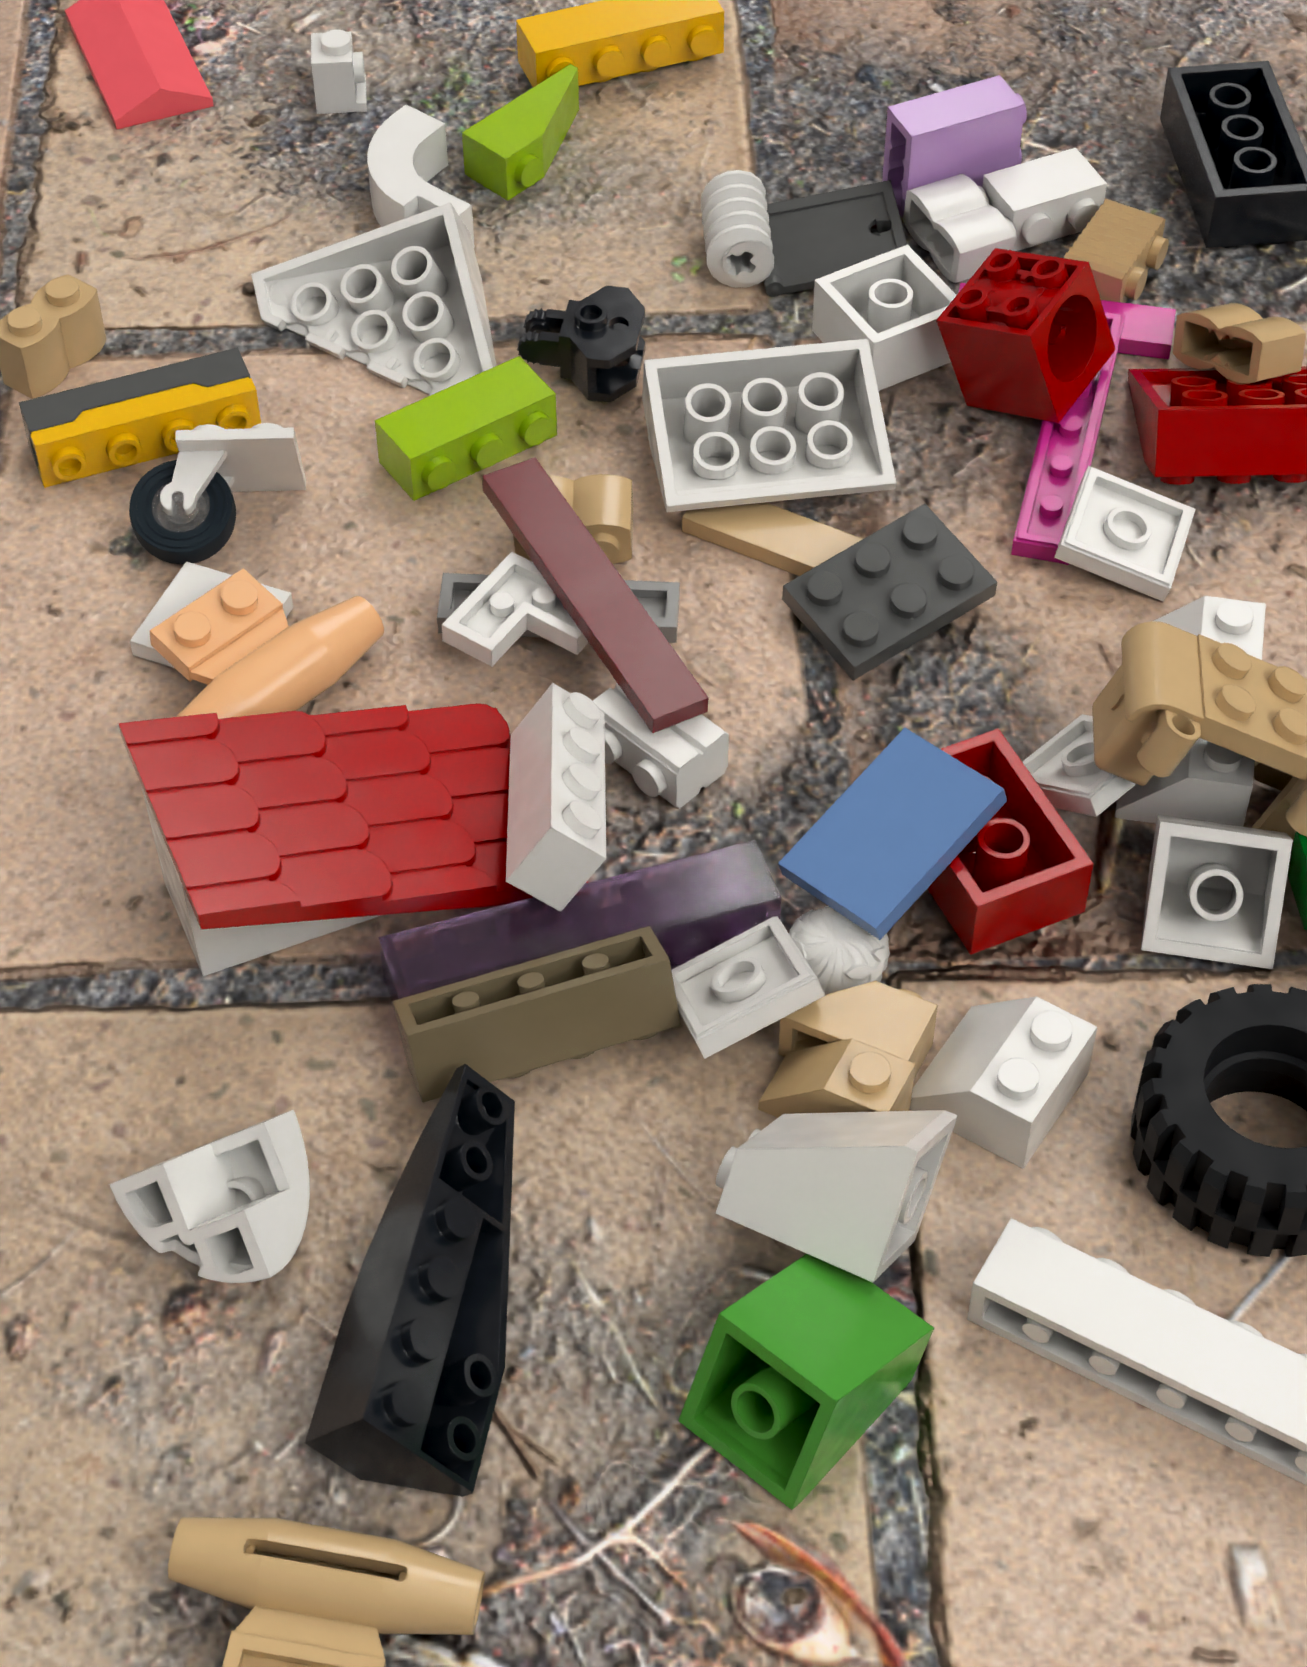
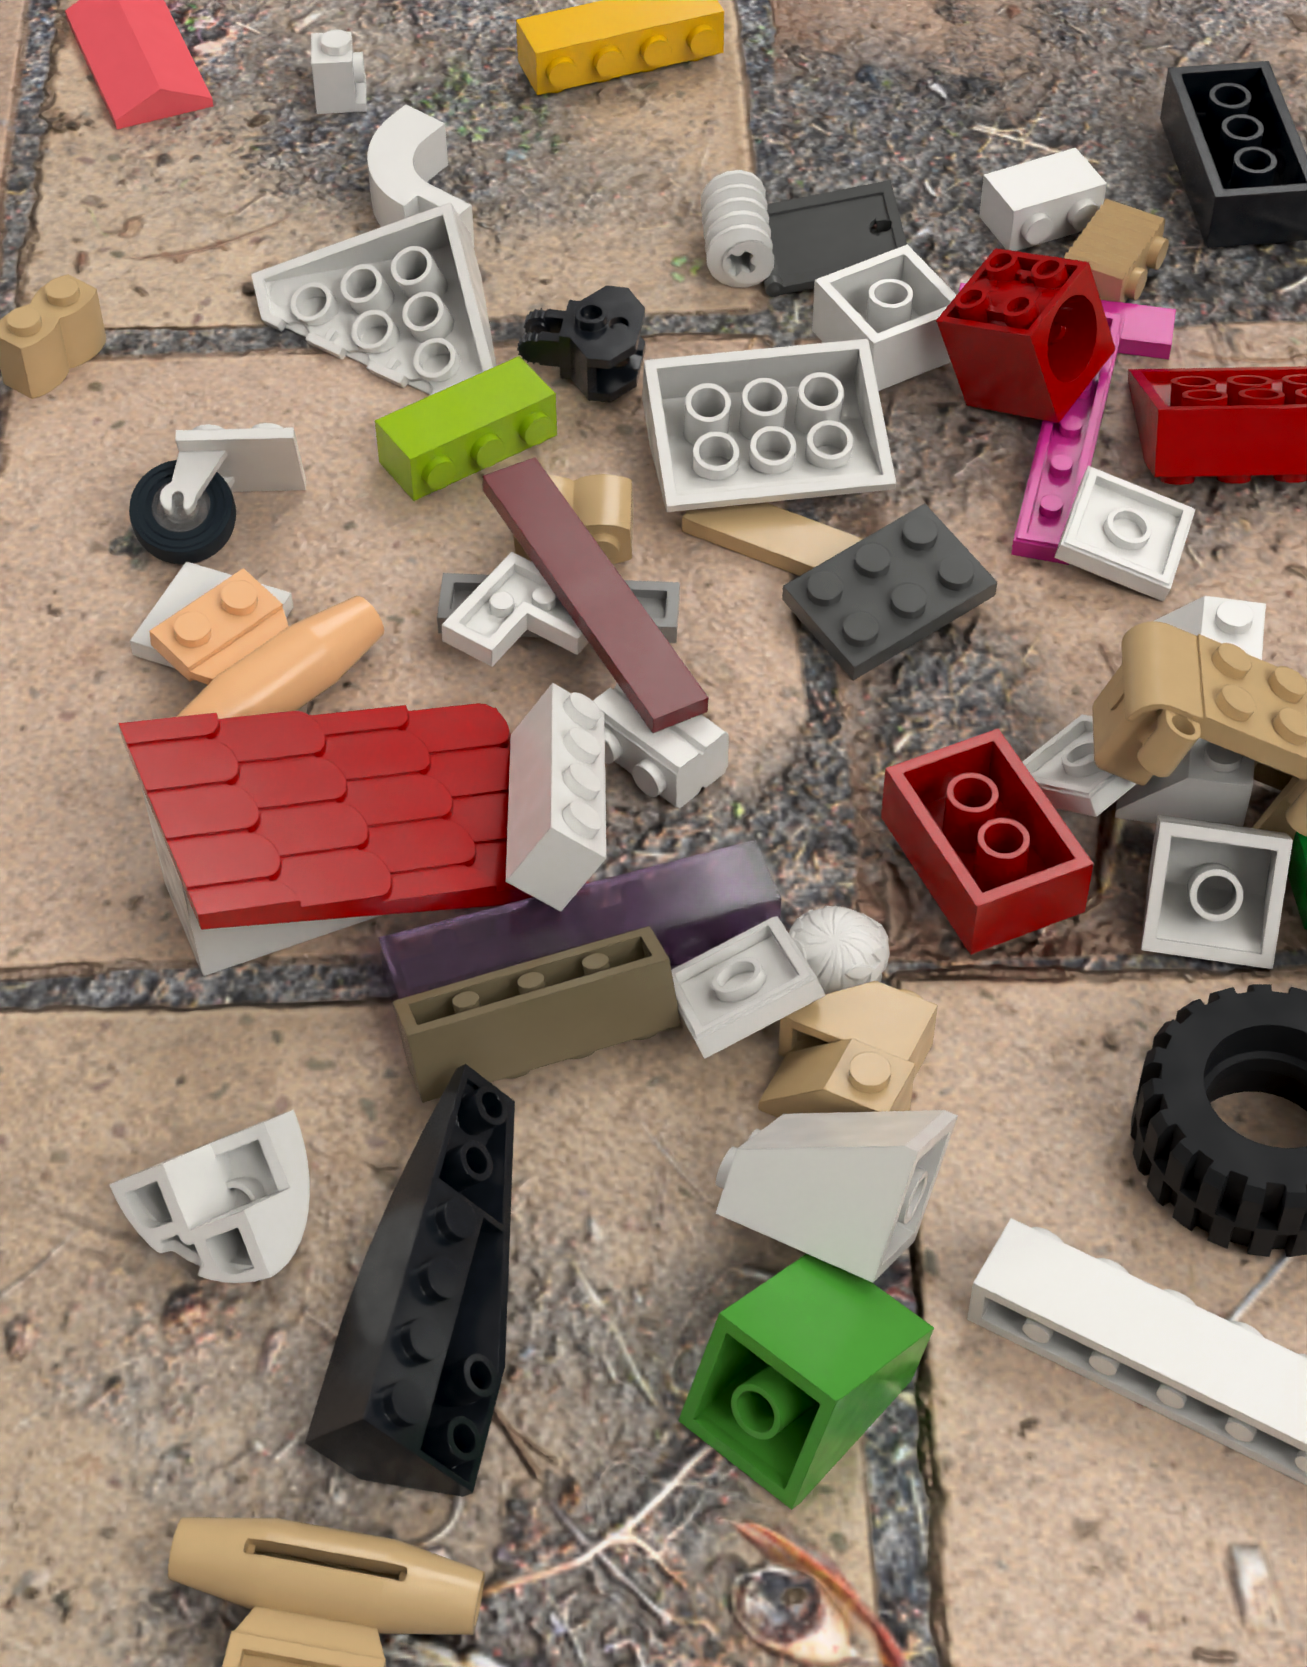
yellow piece [19,347,261,488] -> none
lime slope [462,64,579,201] -> none
medium blue tile [778,728,1007,940] -> none
lavender brick [882,75,1027,219] -> none
white brick [903,174,1017,283] -> none
white slope [910,996,1097,1169] -> none
tan brick [1172,303,1306,384] -> none

